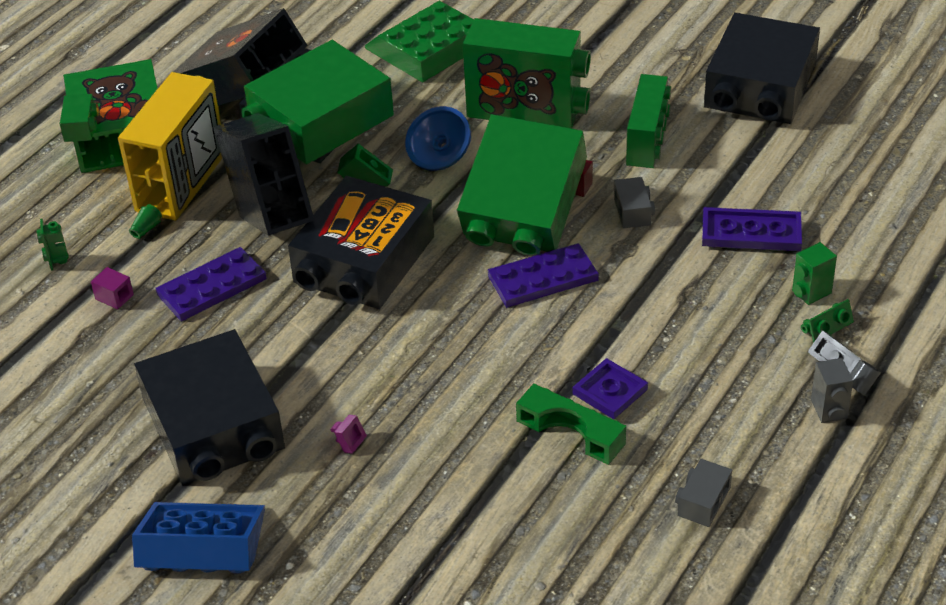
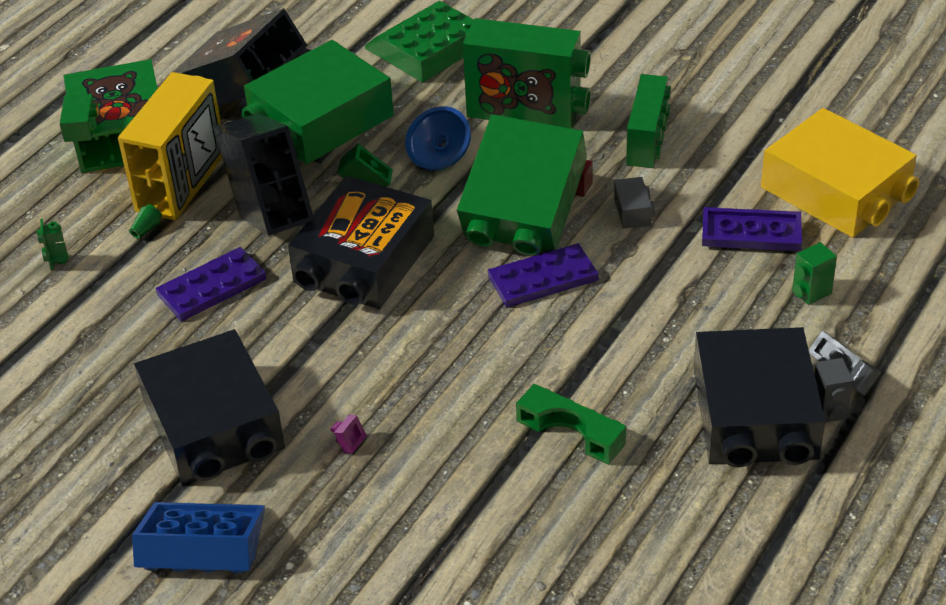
magenta brick [91,267,134,310] -> none
dark purple plate [573,358,648,419] -> none
dark grey brick [675,459,732,527] -> none
black brick [704,12,820,124] -> none
green hinge [801,299,854,343] -> none
none -> black brick [694,327,825,467]
none -> yellow brick [761,108,919,238]

